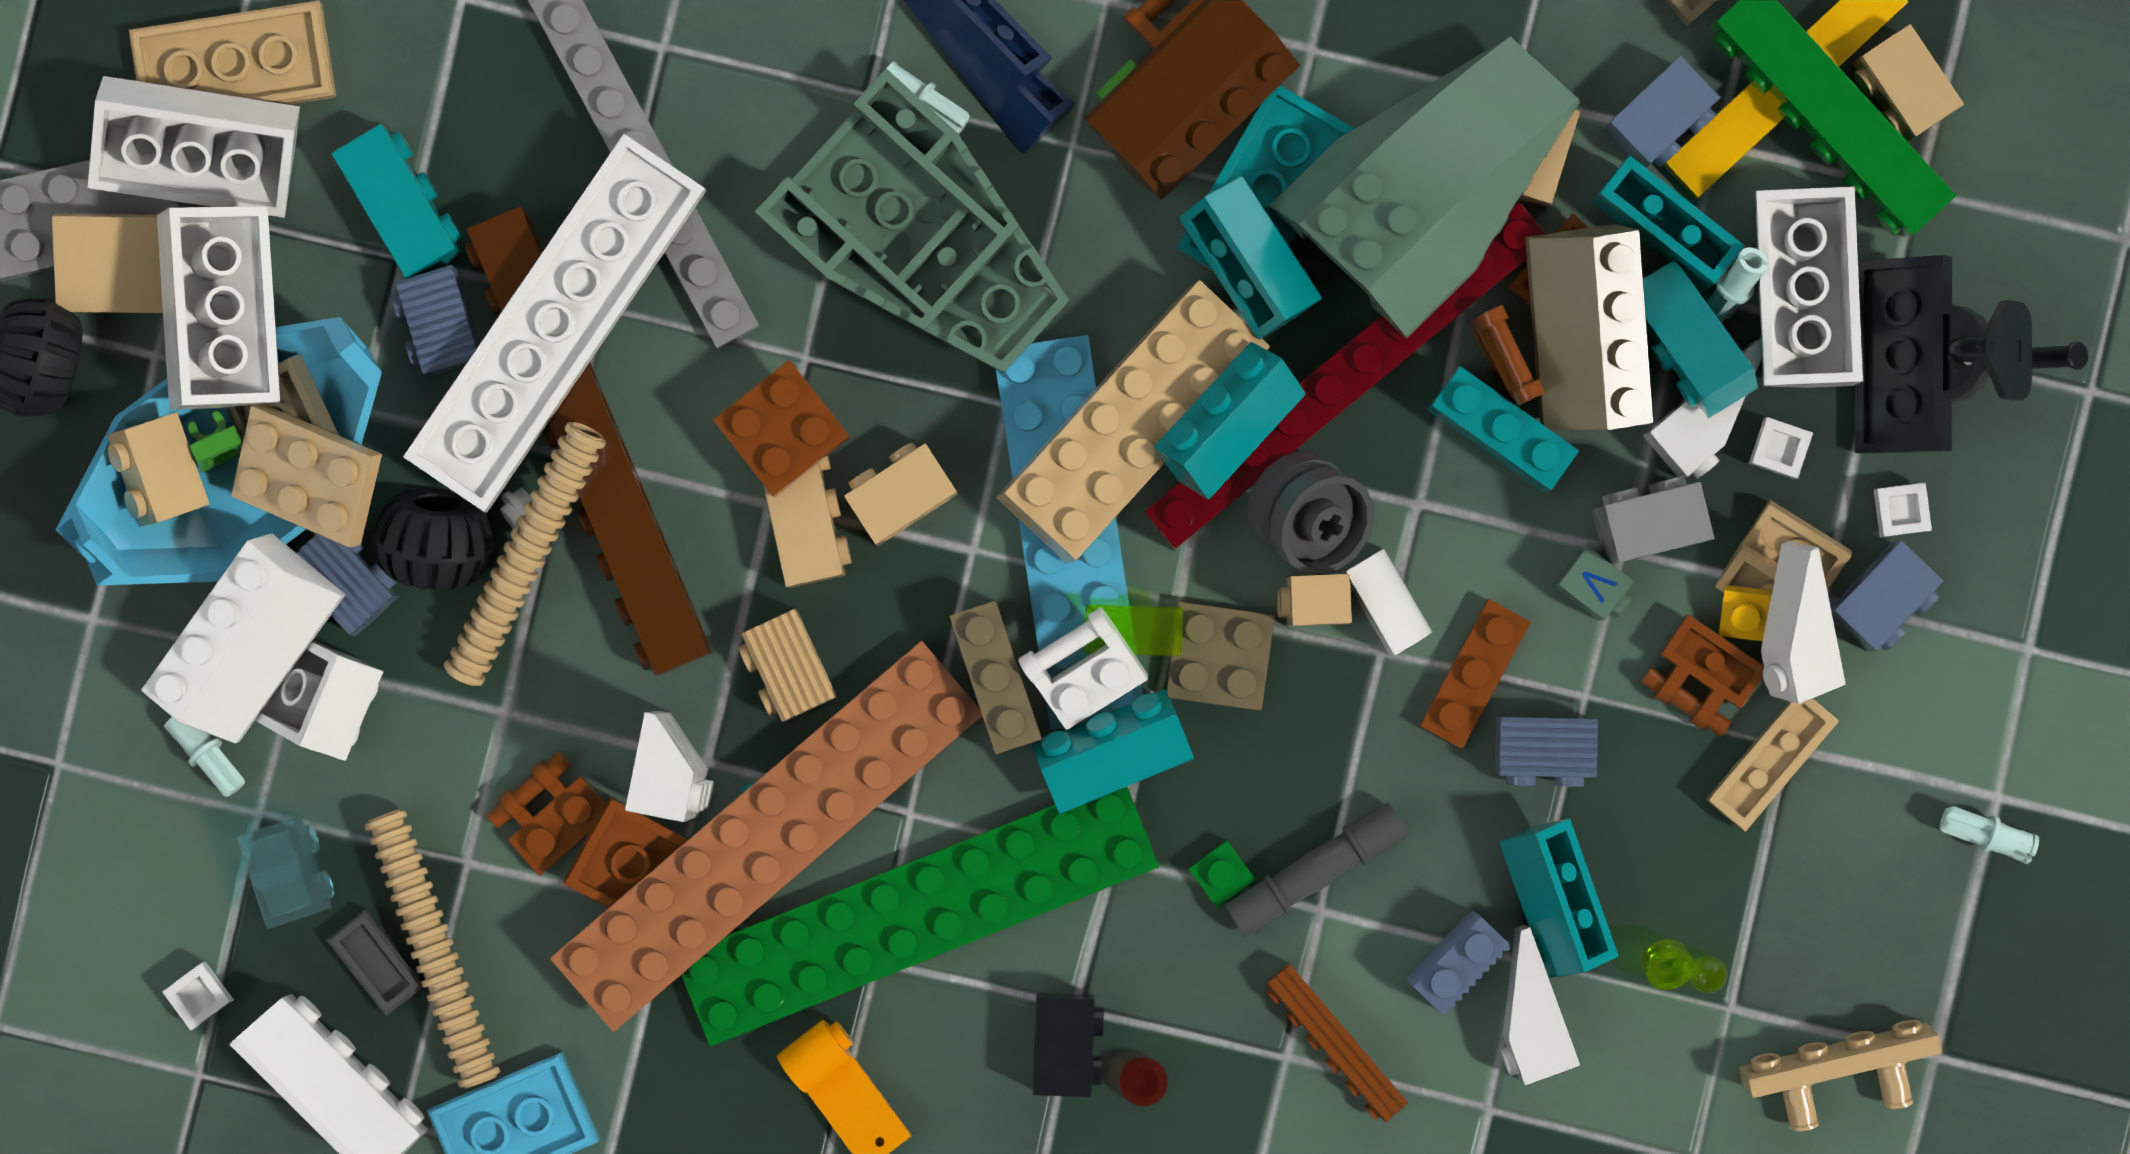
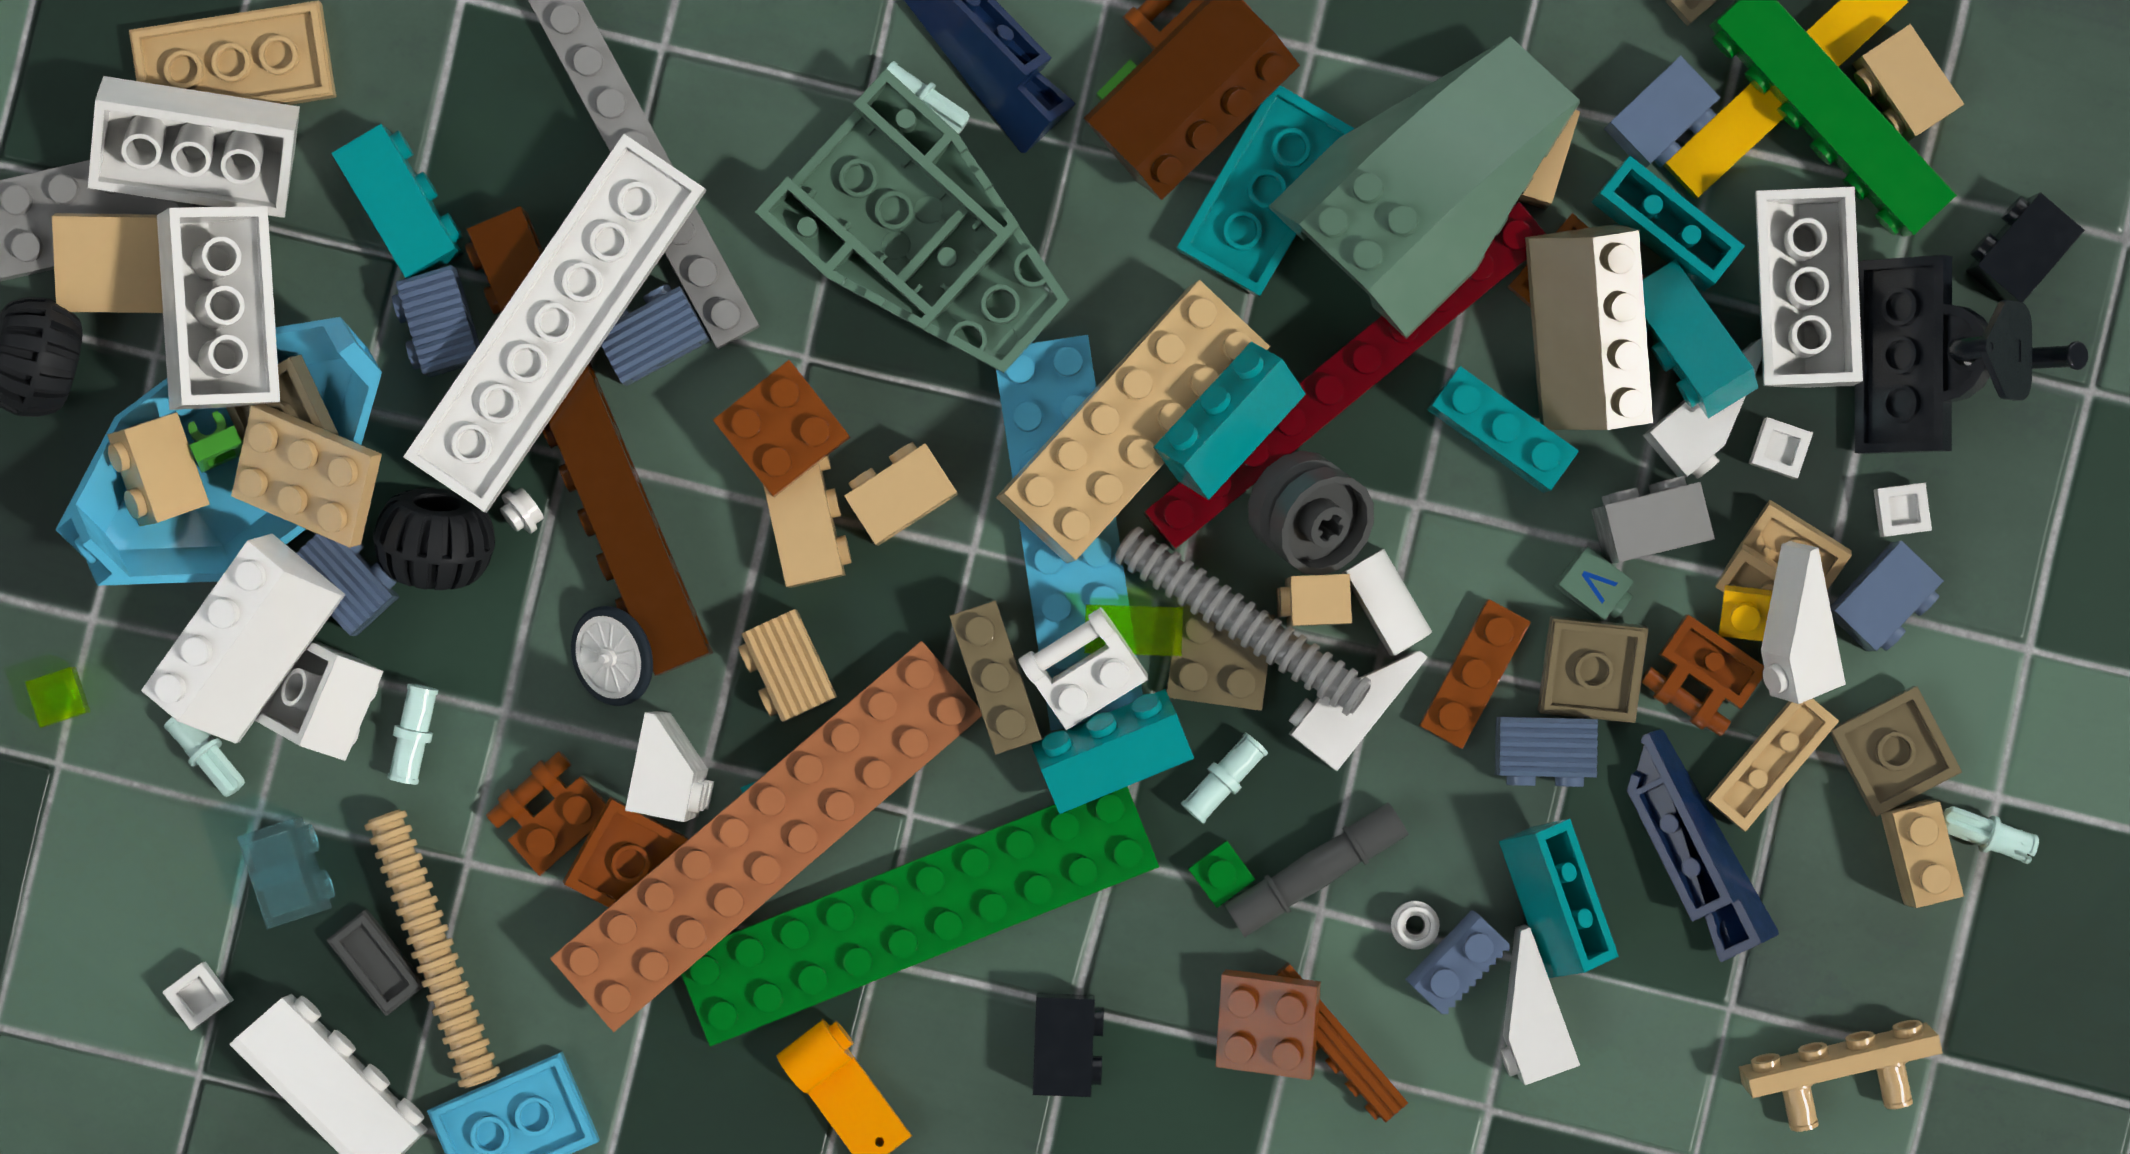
tan piece [444,422,606,686] -> none
clear red plate [1119,1057,1168,1106] -> none
teal brick [1179,176,1322,340] -> none
dark orange plate [1468,305,1545,407] -> none
clear neon green plate [1641,939,1728,994] -> none
light aqua axle [1707,247,1768,323] -> none
none -> clear neon green plate [25,667,91,728]
none -> light aqua pin [387,683,439,785]
none -> white wheel [571,606,653,706]
none -> sand blue brick [601,284,711,386]
none -> light grey piece [1115,526,1371,716]
none -> light aqua pin [1180,732,1268,824]
none -> dark orange plate [1216,969,1321,1080]
none -> white slope [1288,651,1428,771]
none -> white plate [1391,901,1440,950]
none -> dark tan plate [1537,616,1648,723]
none -> dark blue wedge [1627,729,1779,962]
none -> dark tan plate [1829,686,1962,817]
none -> tan brick [1881,799,1964,908]
none -> black brick [1966,192,2085,303]

